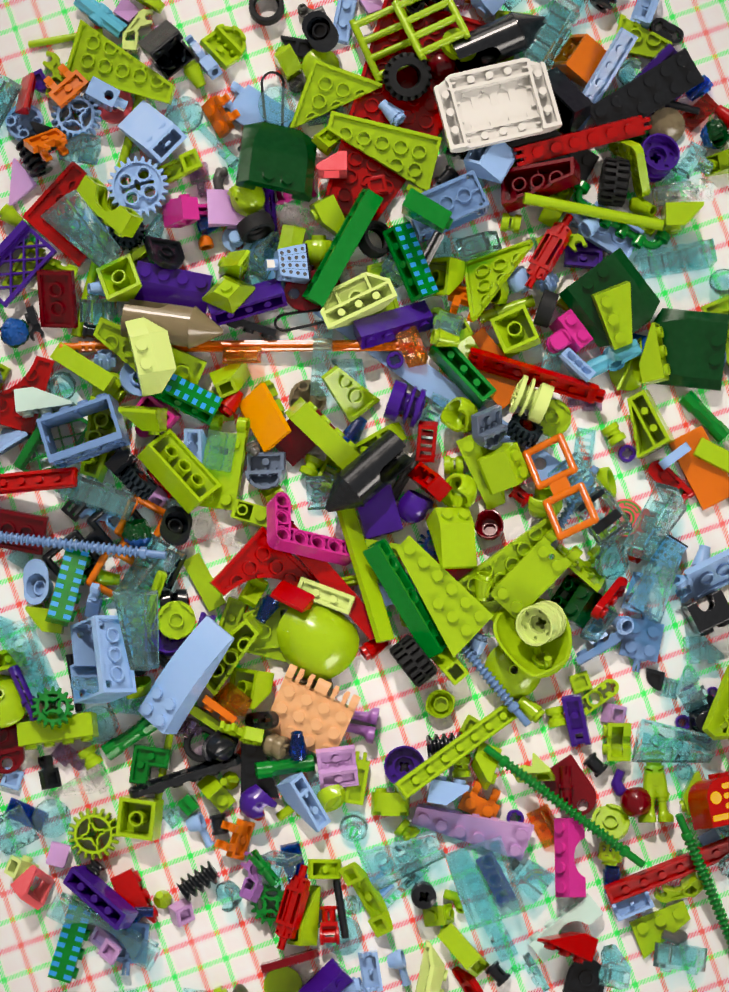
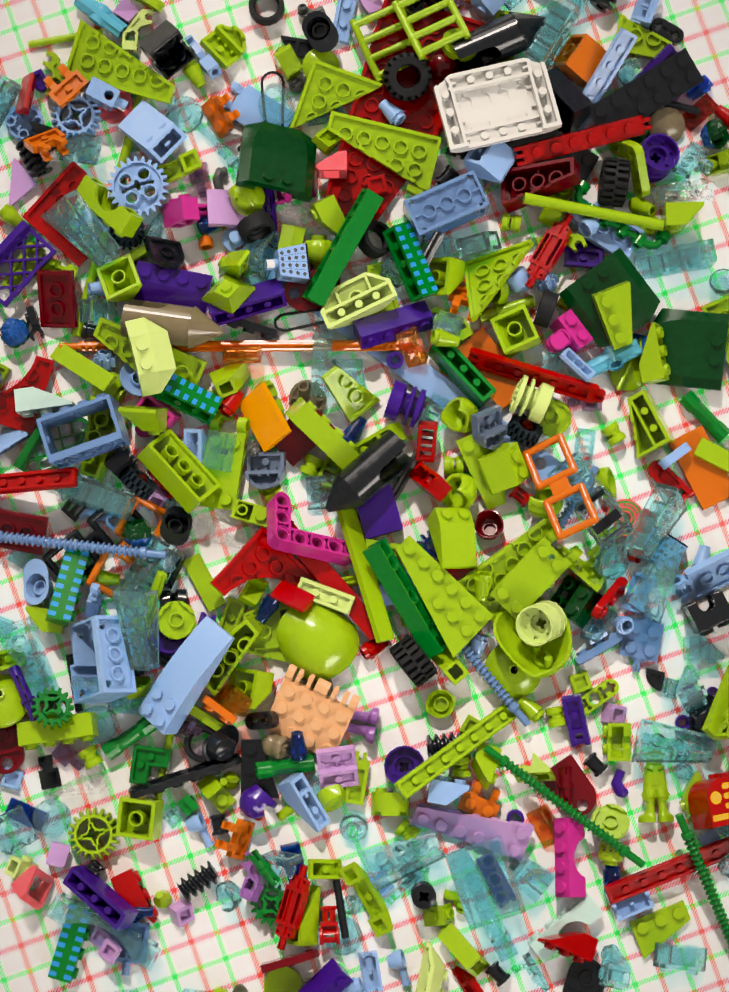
clear light blue hair [47,371,76,400] -> none
lime piece [219,721,264,746] -> none
dark purple helmet [397,489,434,524] -> none
green slope [401,188,454,233] -> none
lime slope [457,335,479,360] -> none
dark purple bush [618,445,636,463] -> none
dark red hair [620,787,651,817] -> none
lime piece [653,872,704,903] -> none
dark grey arm [661,929,688,945] -> none

